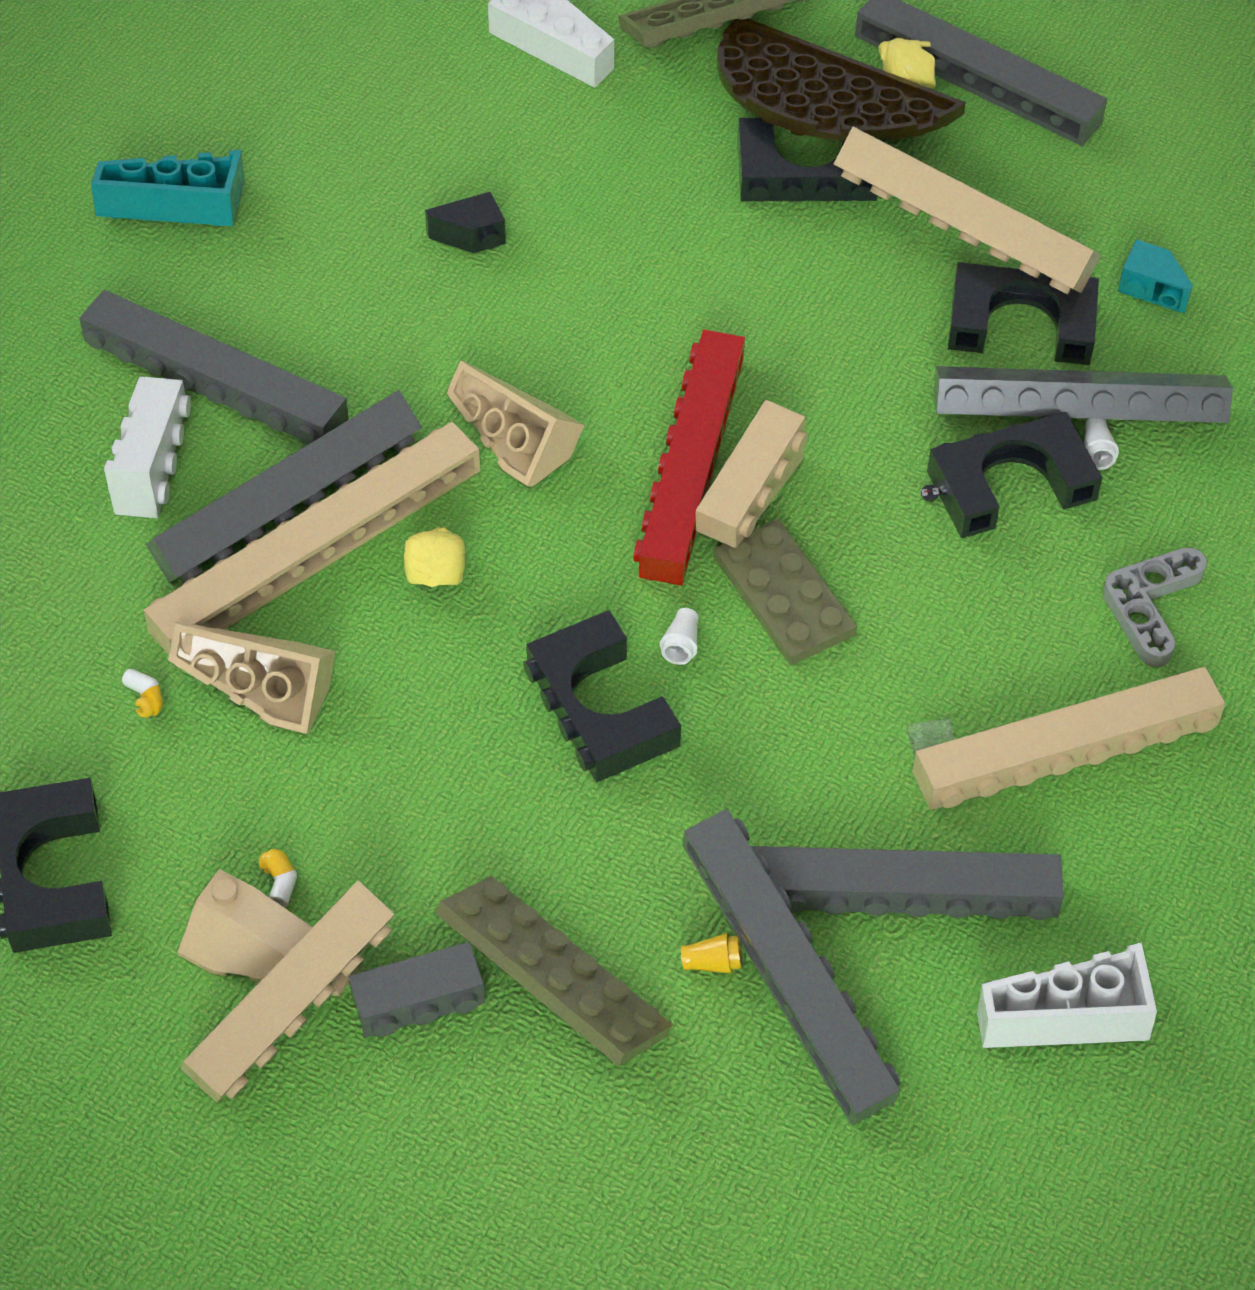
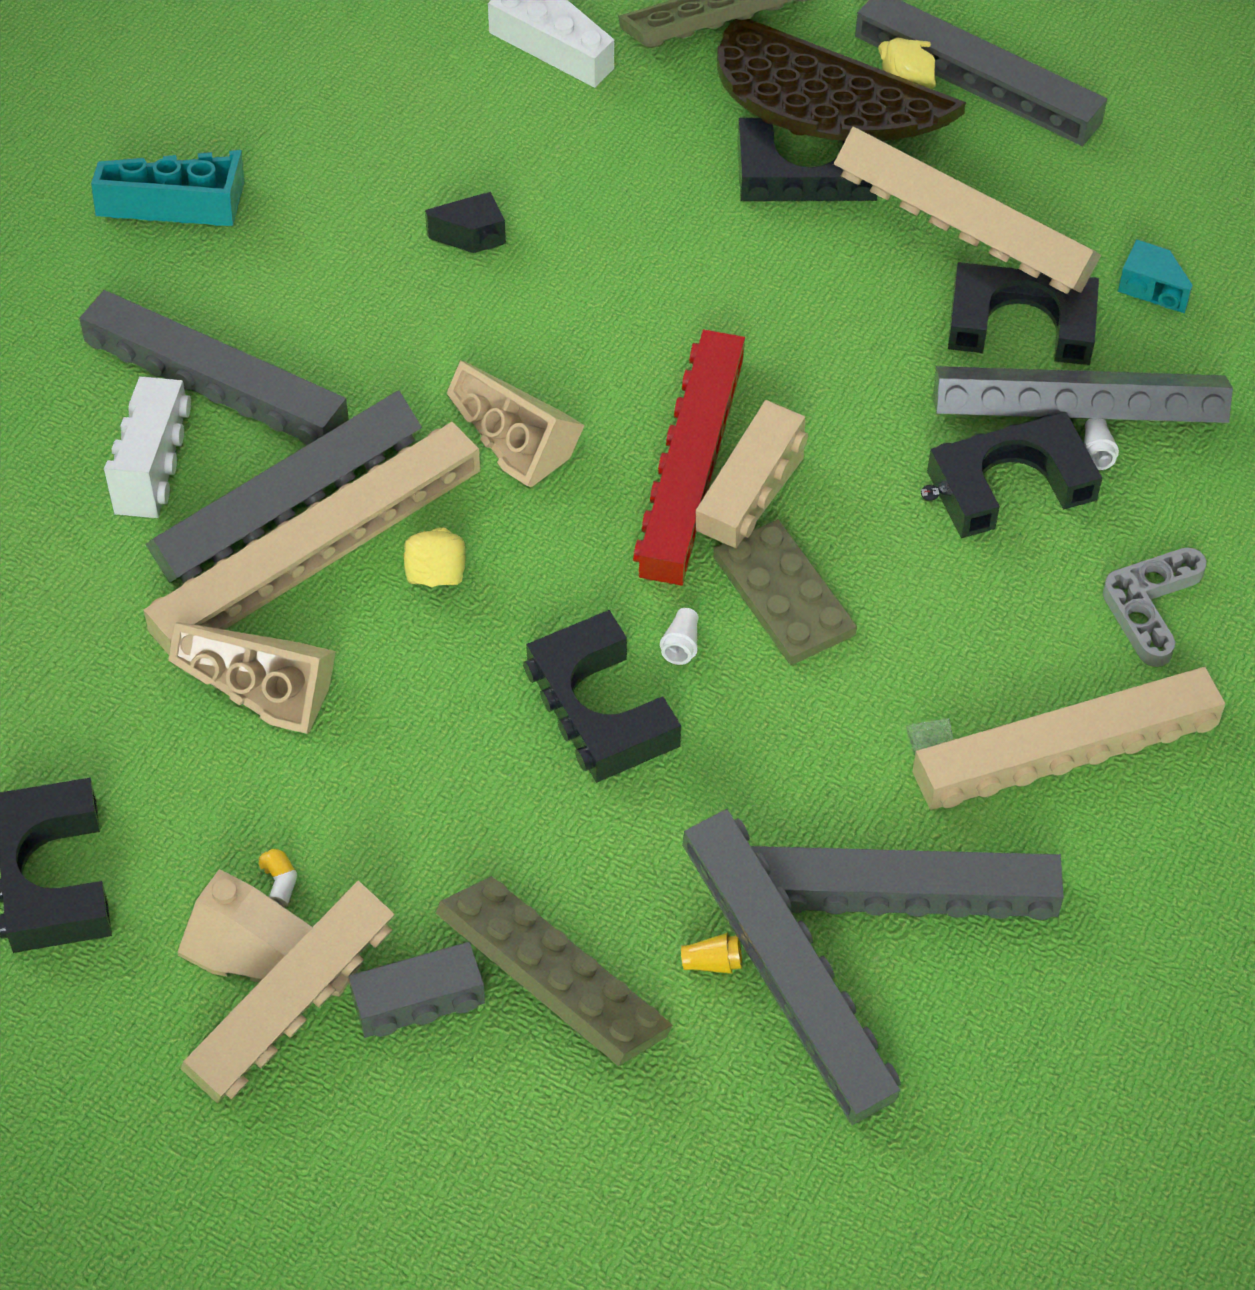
arm [122,669,163,718] -> none
white wedge [977,942,1157,1048] -> none

